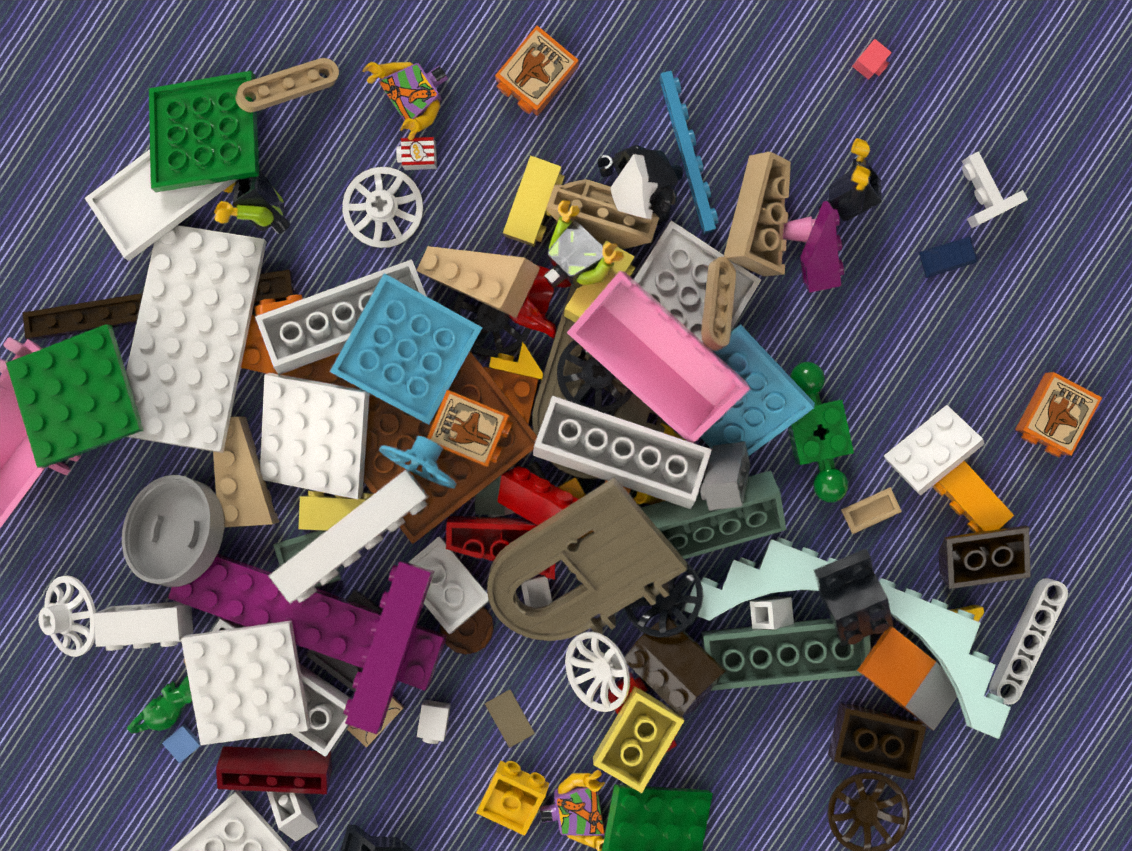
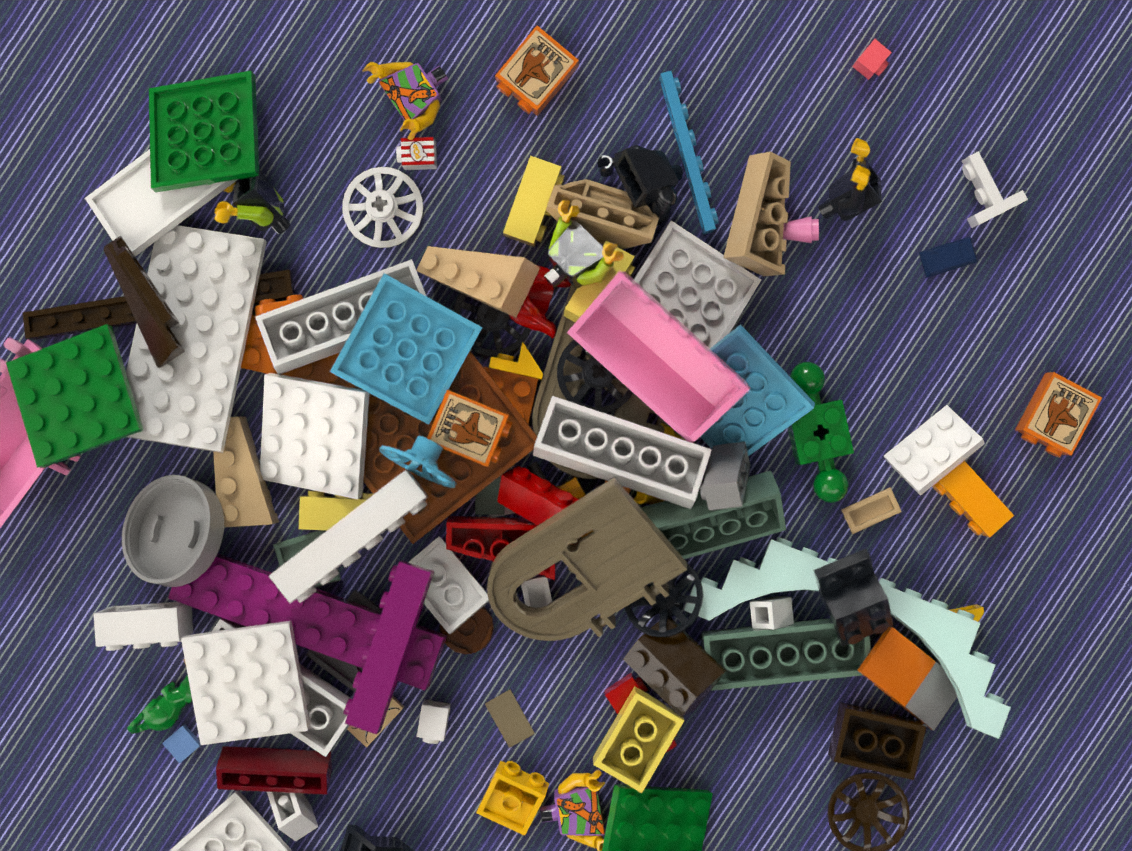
white wheel [39,575,96,657] -> none
tan plate [236,58,339,112] -> none
white wheel [565,632,630,712] -> none
white slope [610,154,658,219] -> none
tan plate [701,257,736,351] -> none
magenta slope [800,201,844,293] -> none
dark brown slope [938,525,1031,589] -> none
white beam [989,578,1068,705] -> none
none -> dark brown wedge [104,236,185,368]

